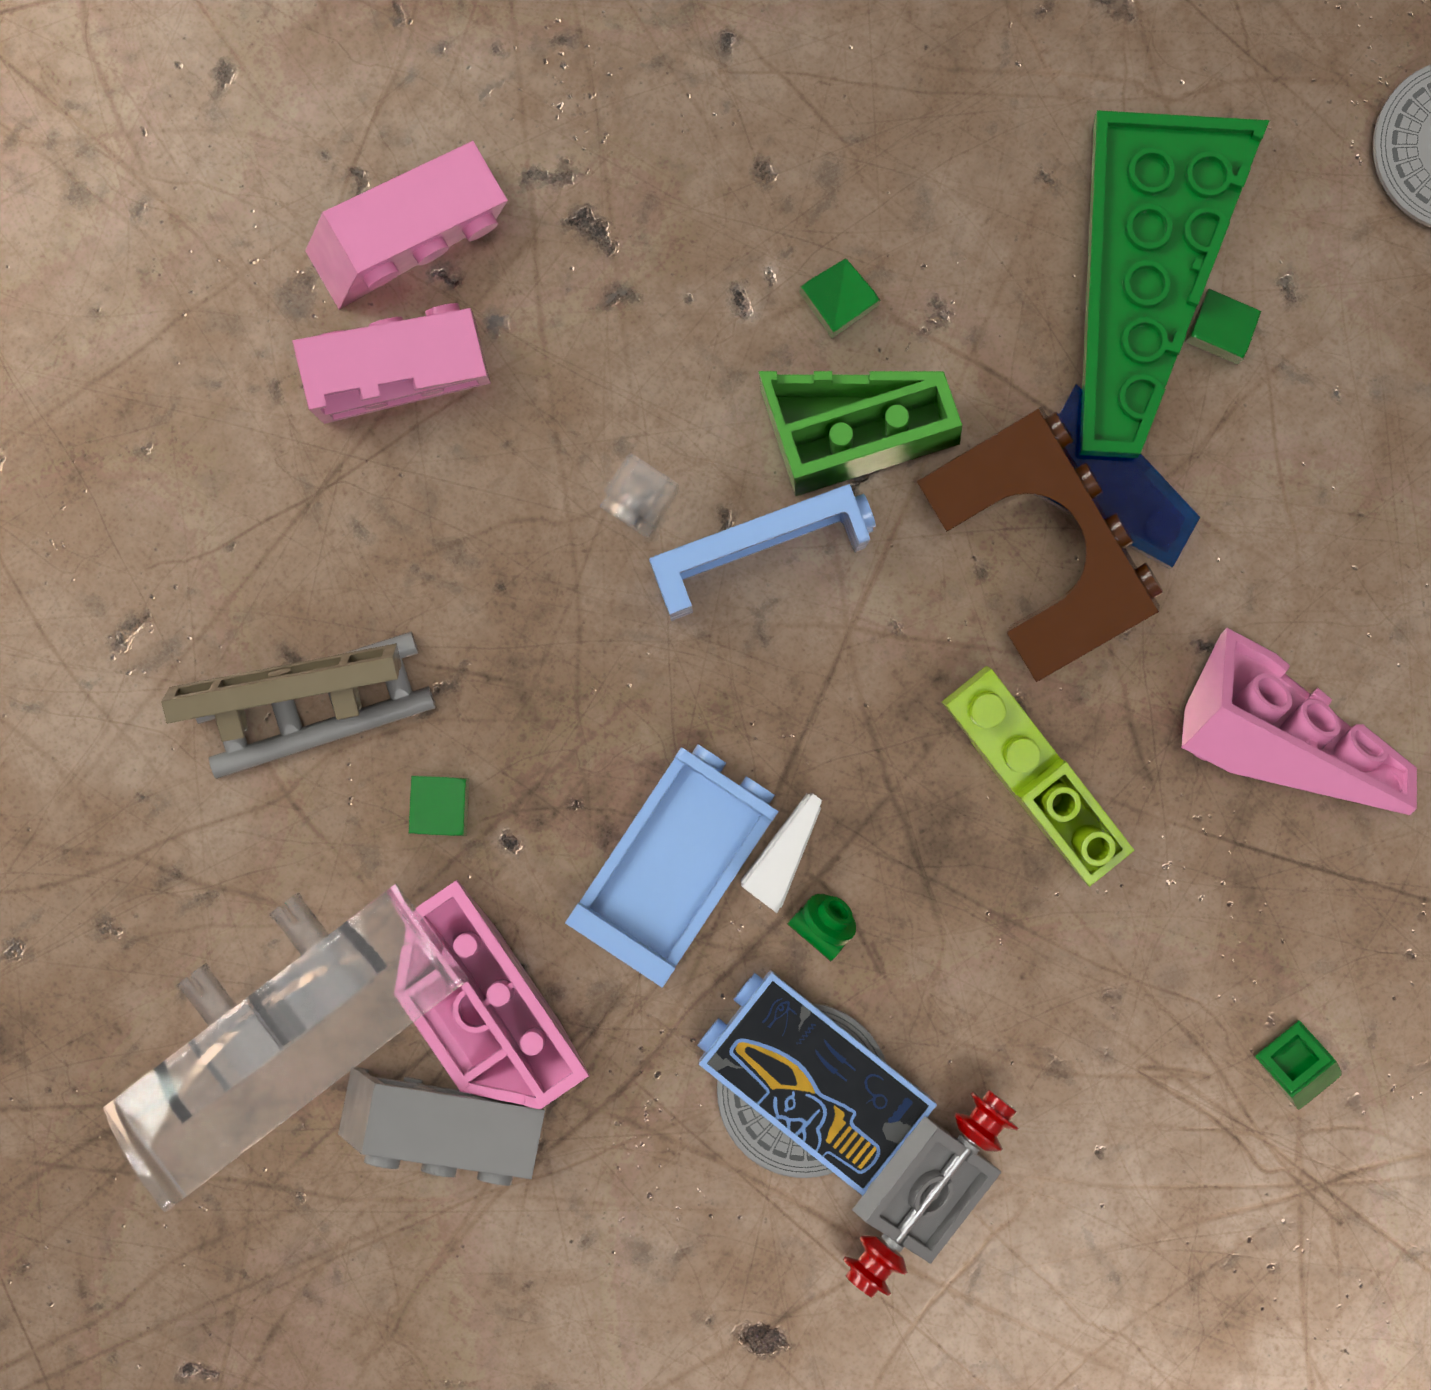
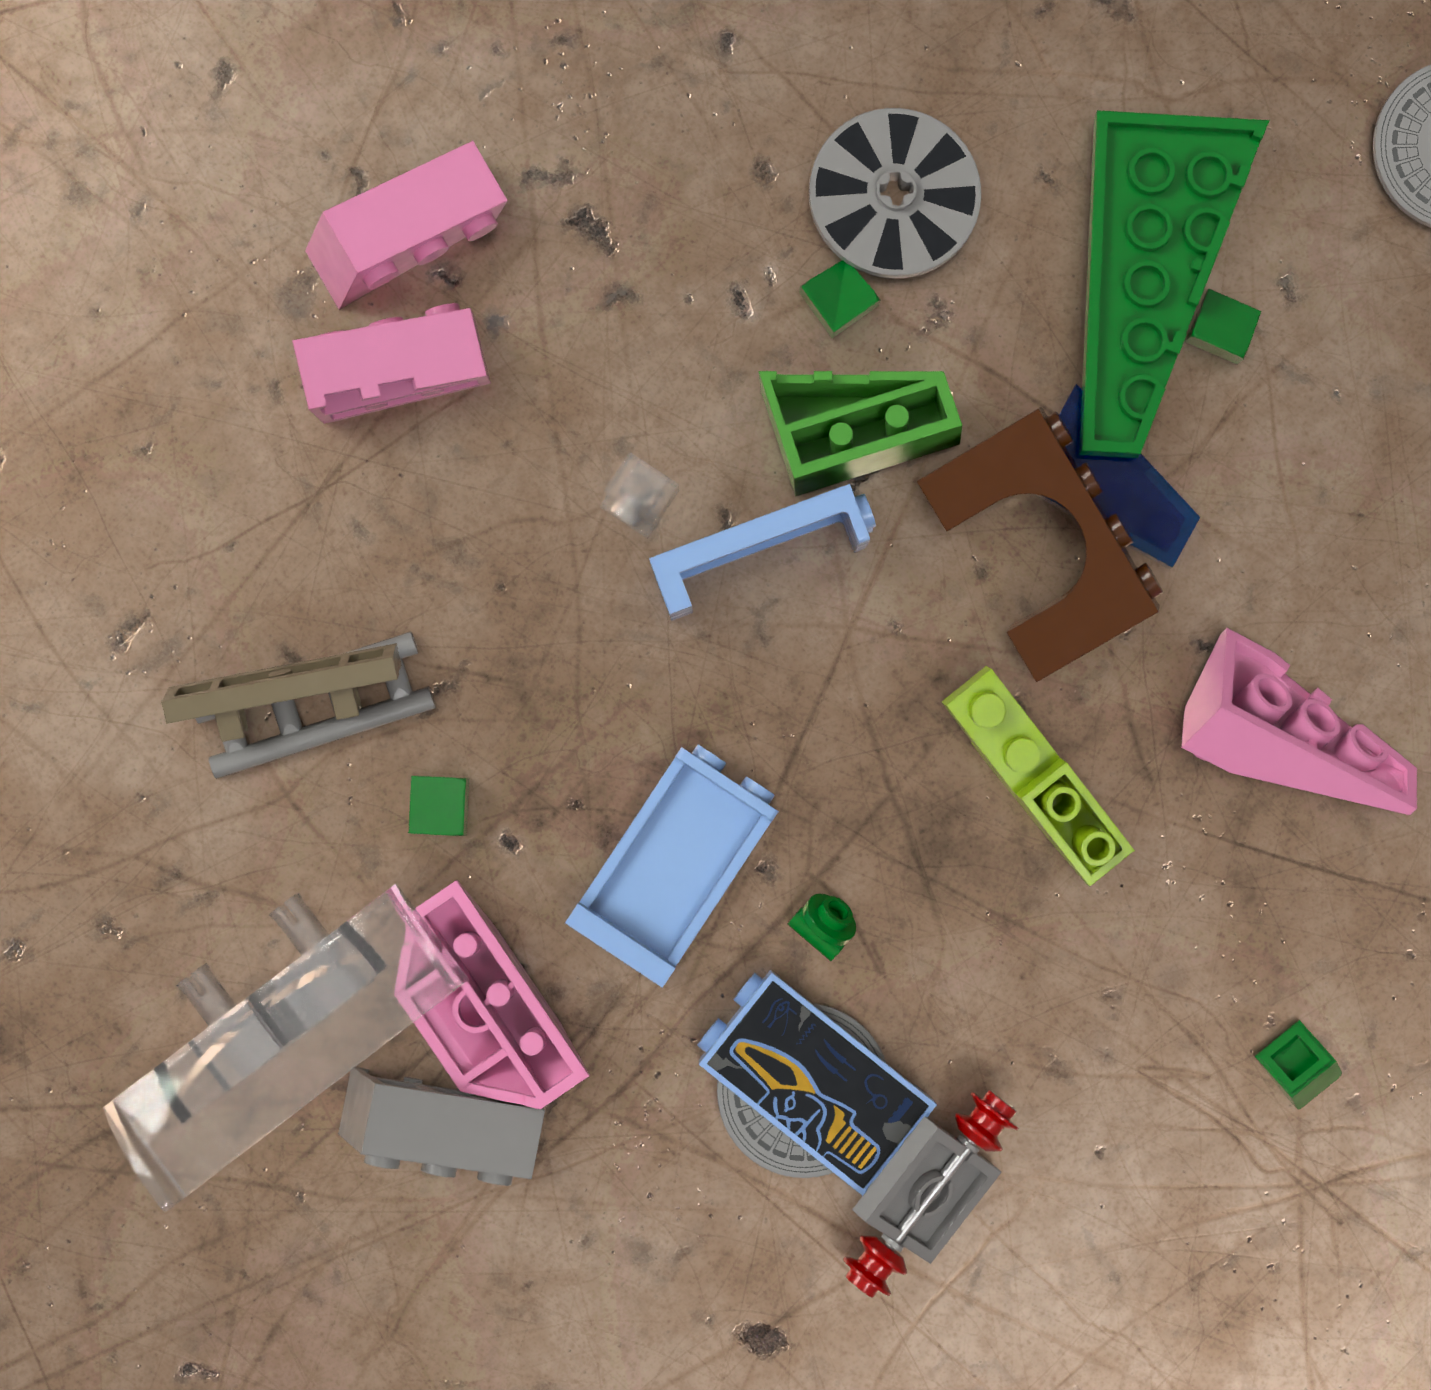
white slope [740,793,822,913] -> none
none -> light grey piece [809,108,981,278]

